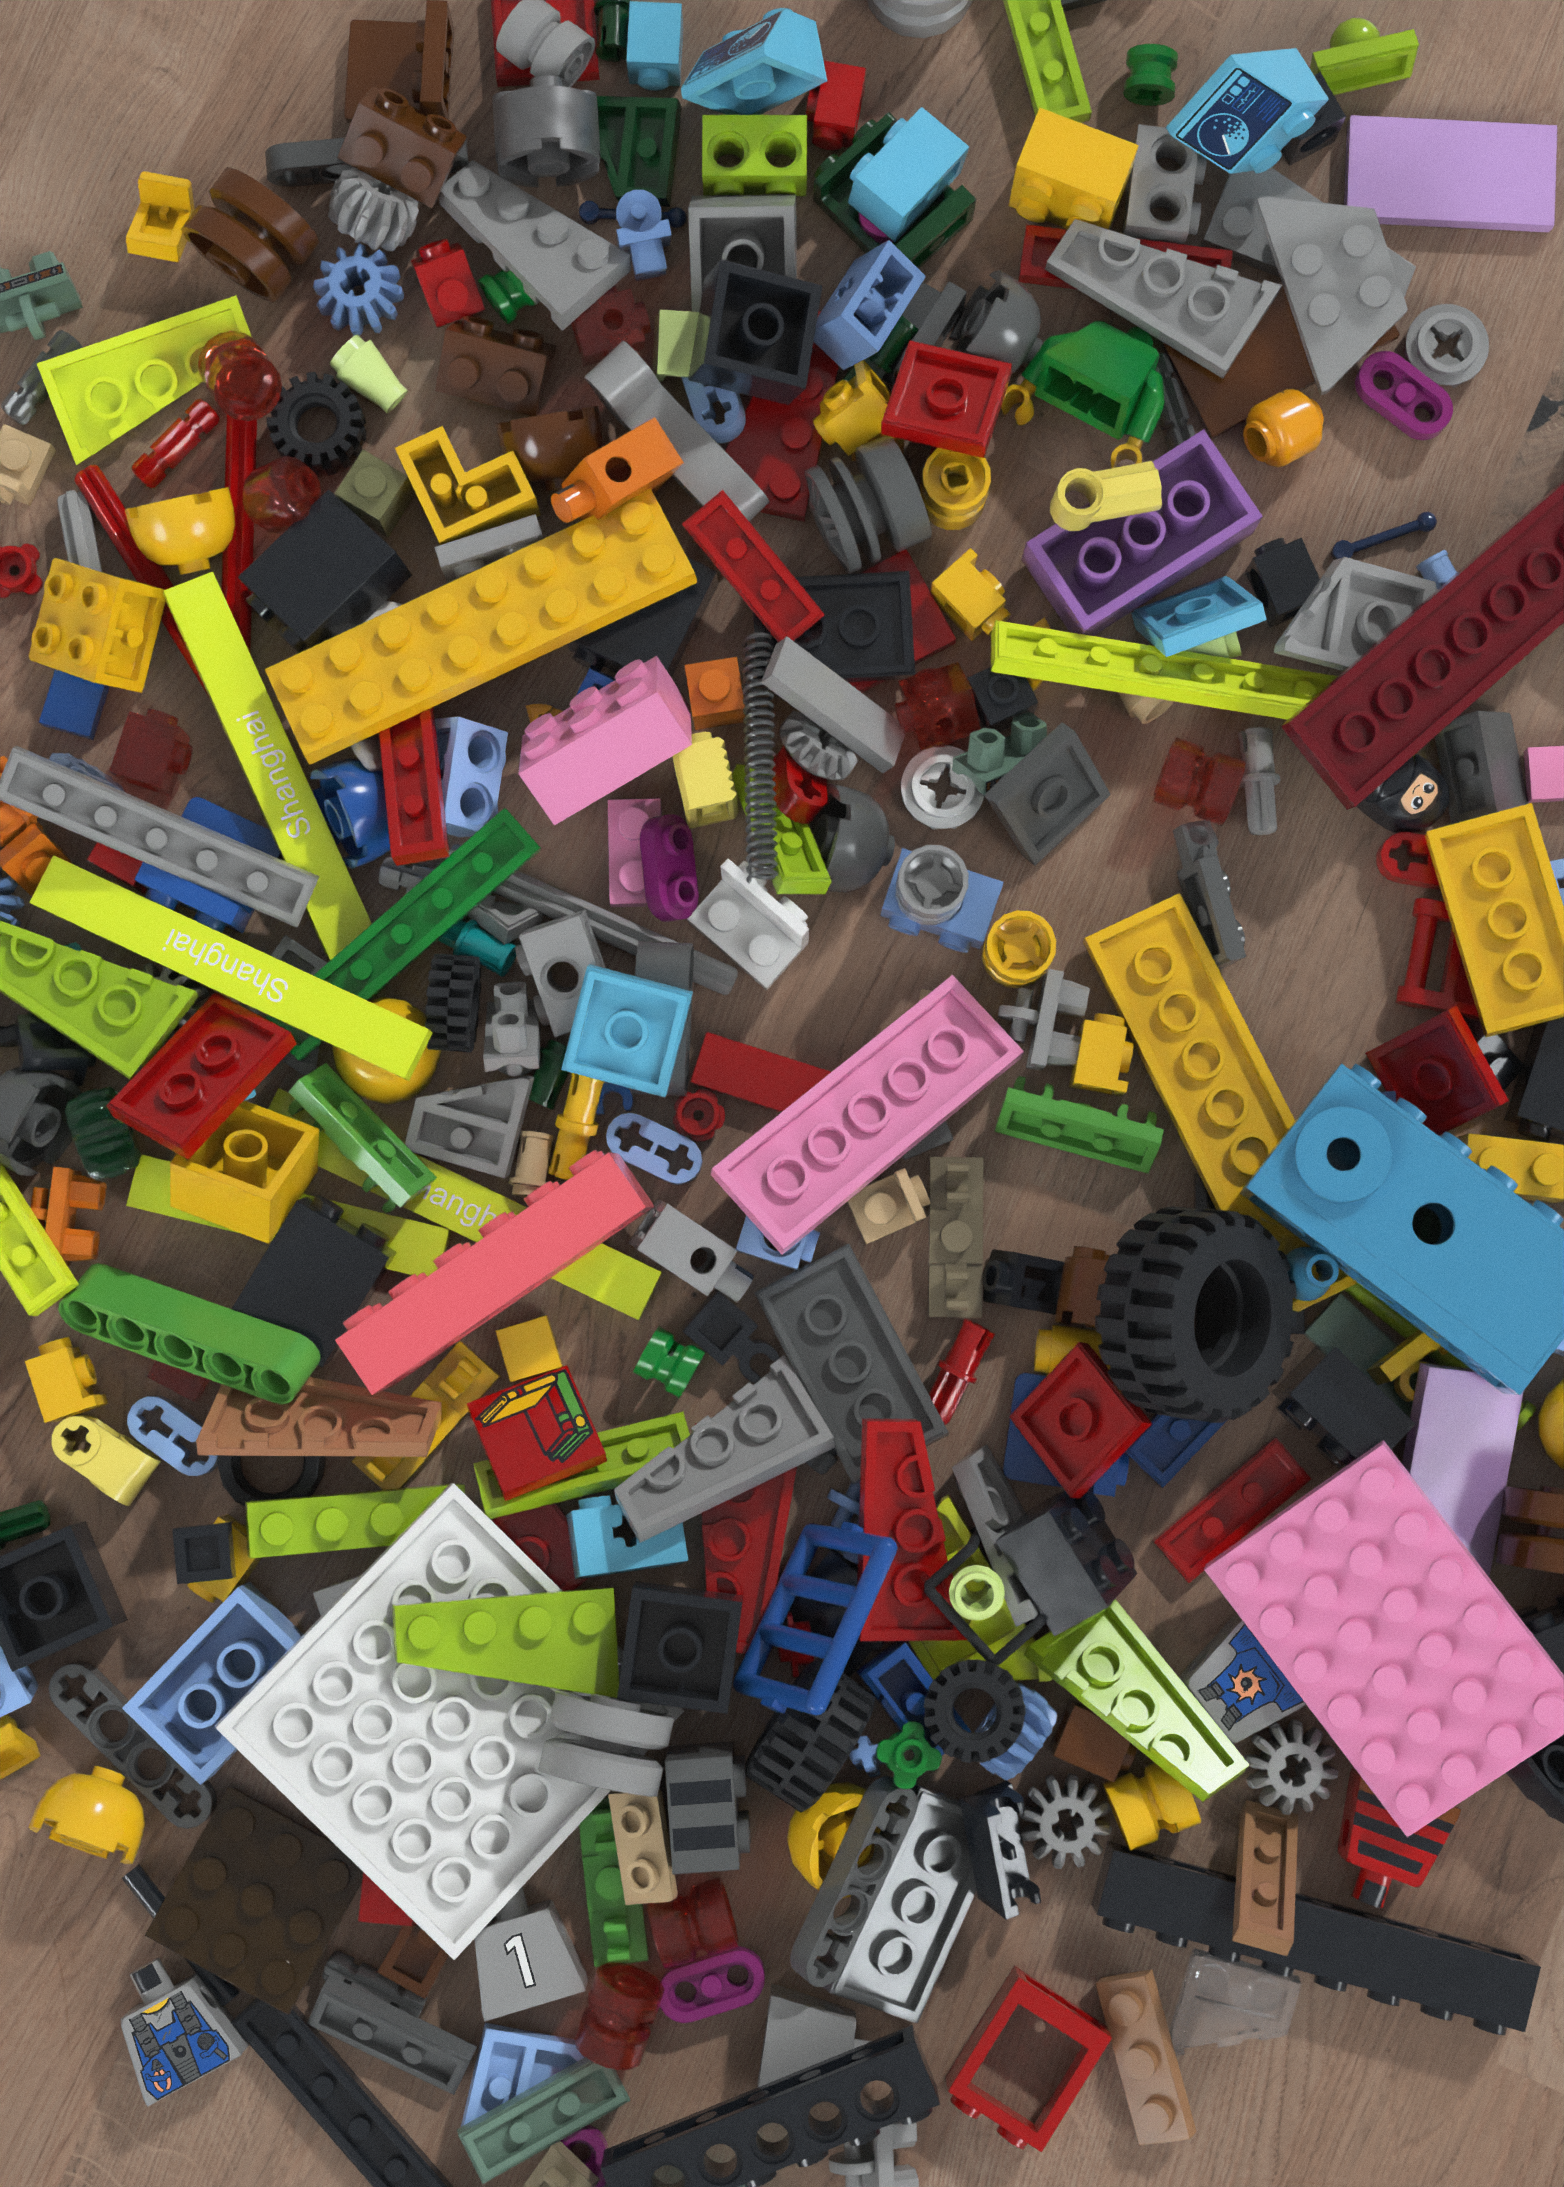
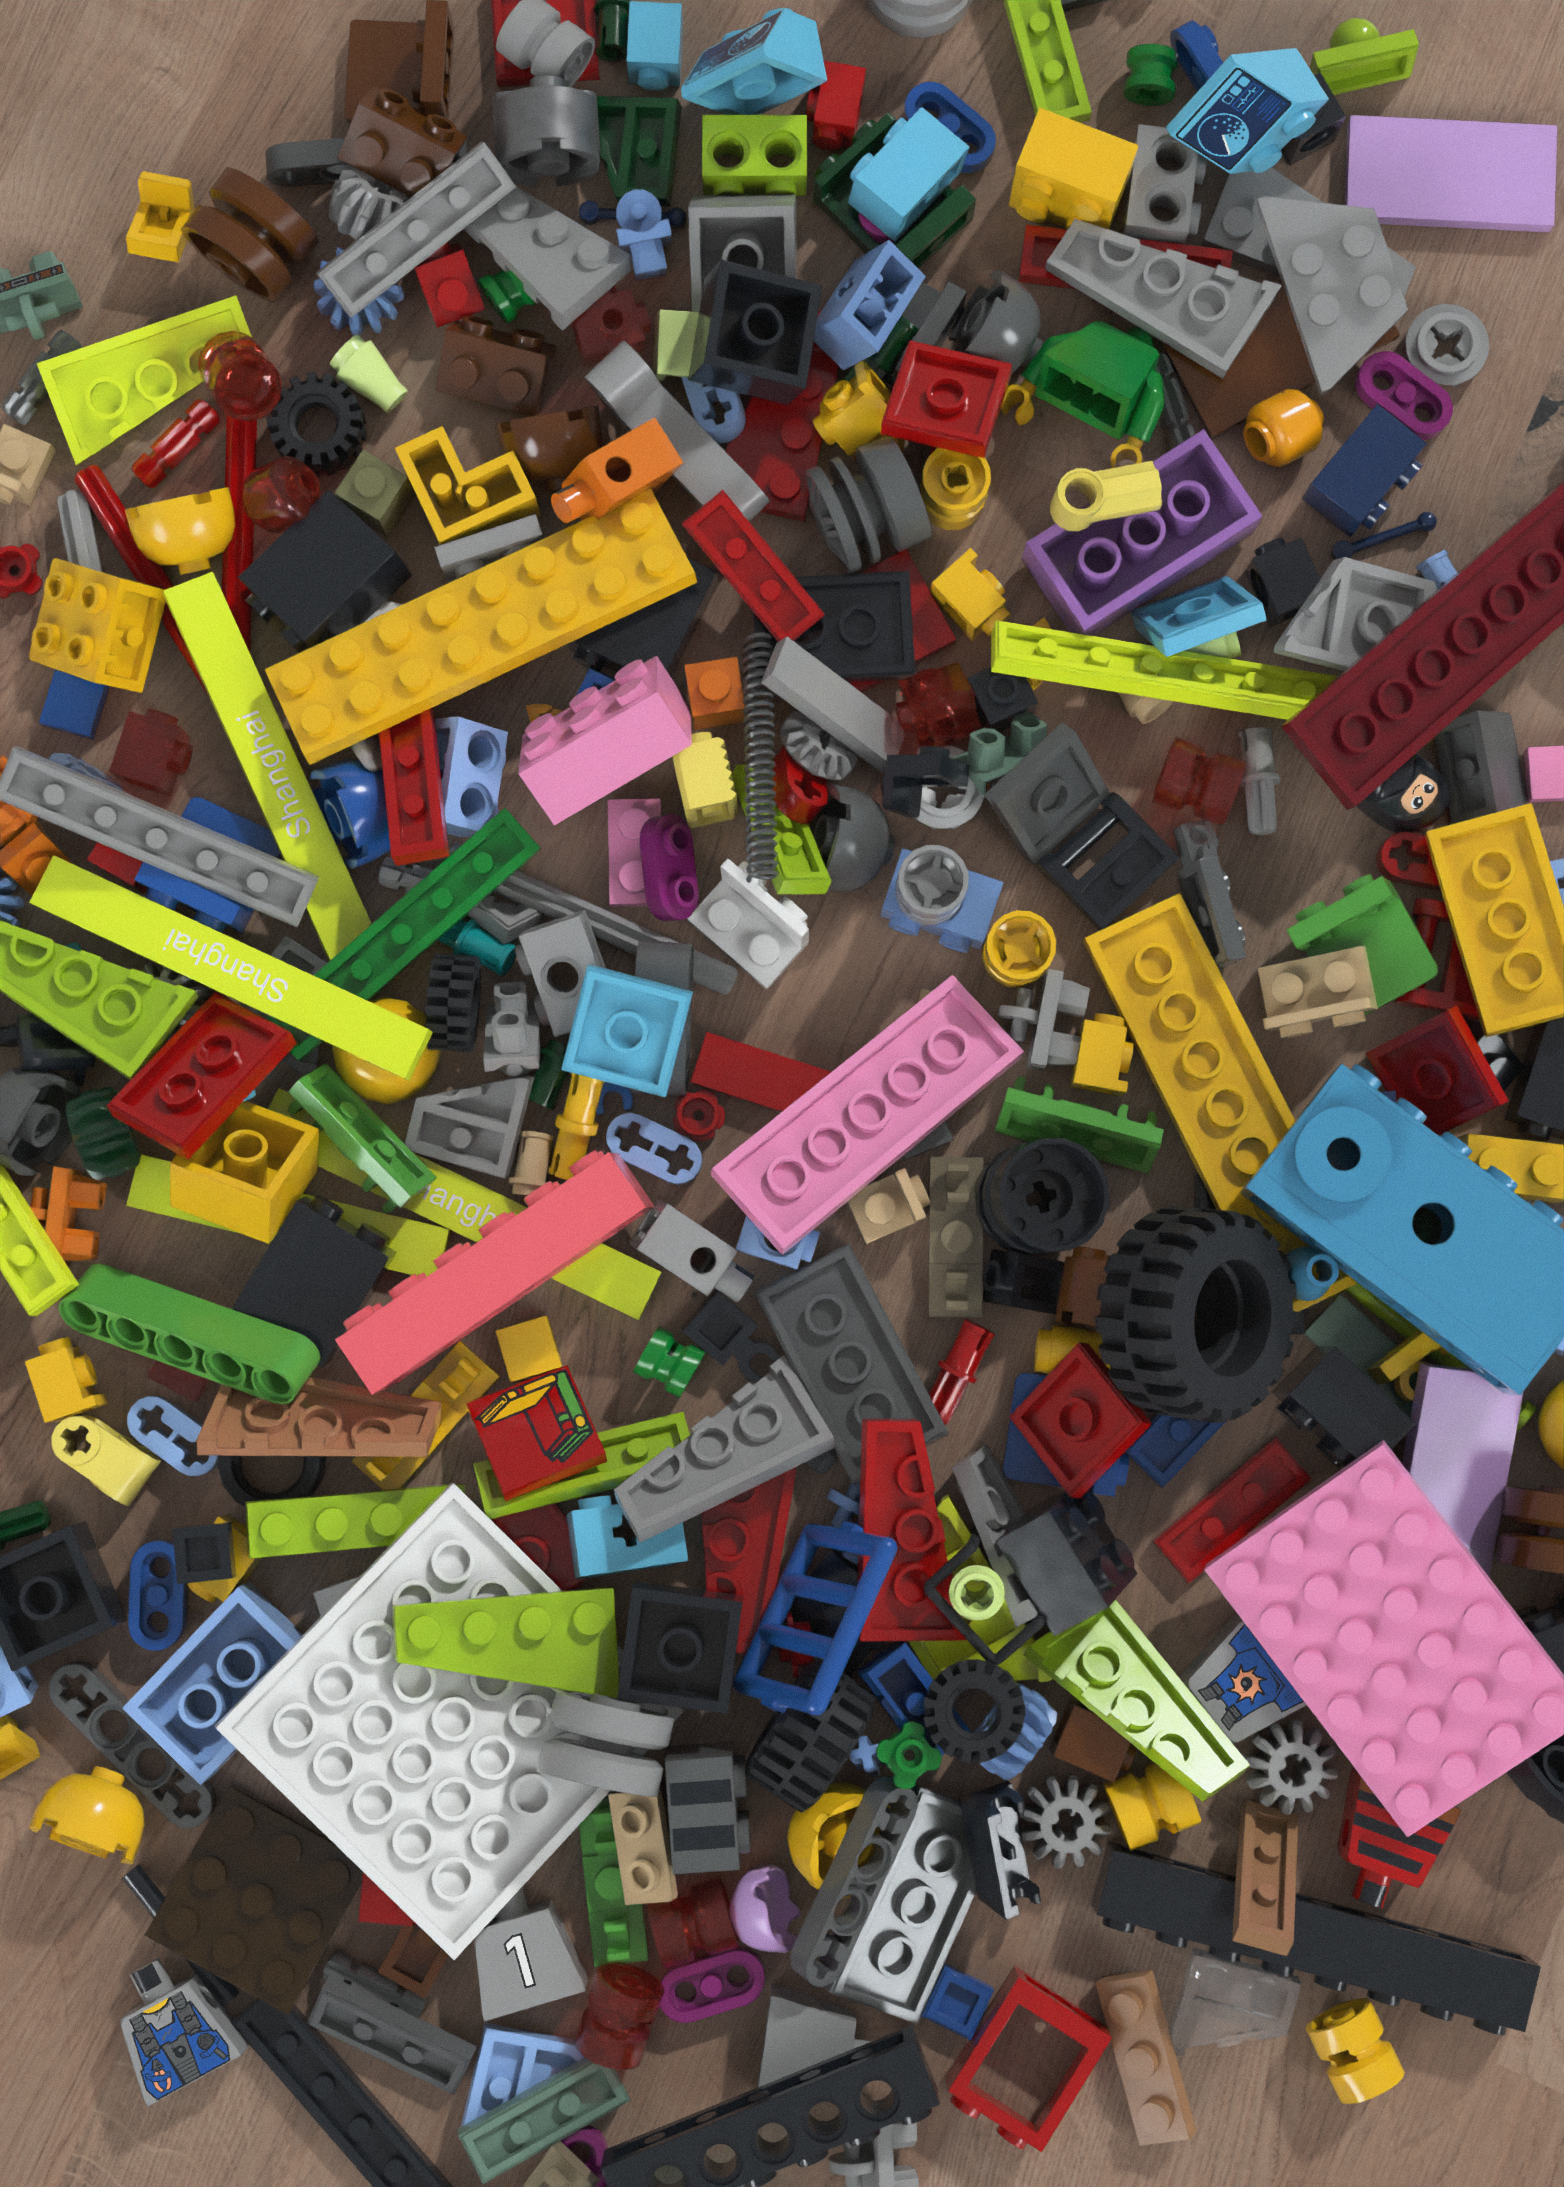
none -> blue plate [128,1540,188,1651]
none -> light grey tile [316,142,516,318]
none -> lavender hair [729,1863,801,1953]
none -> black bracket [881,746,970,818]
none -> blue plate [904,82,996,173]
none -> blue tile [921,1963,994,2040]
none -> black wheel [975,1138,1110,1255]
none -> black plate [1036,792,1180,931]
none -> blue plate [1170,20,1224,92]
none -> tan bracket [1258,946,1378,1038]
none -> bright green bracket [1286,874,1438,1016]
none -> dark blue brick [1302,404,1427,537]
none -> yellow wheel [1306,1998,1405,2104]

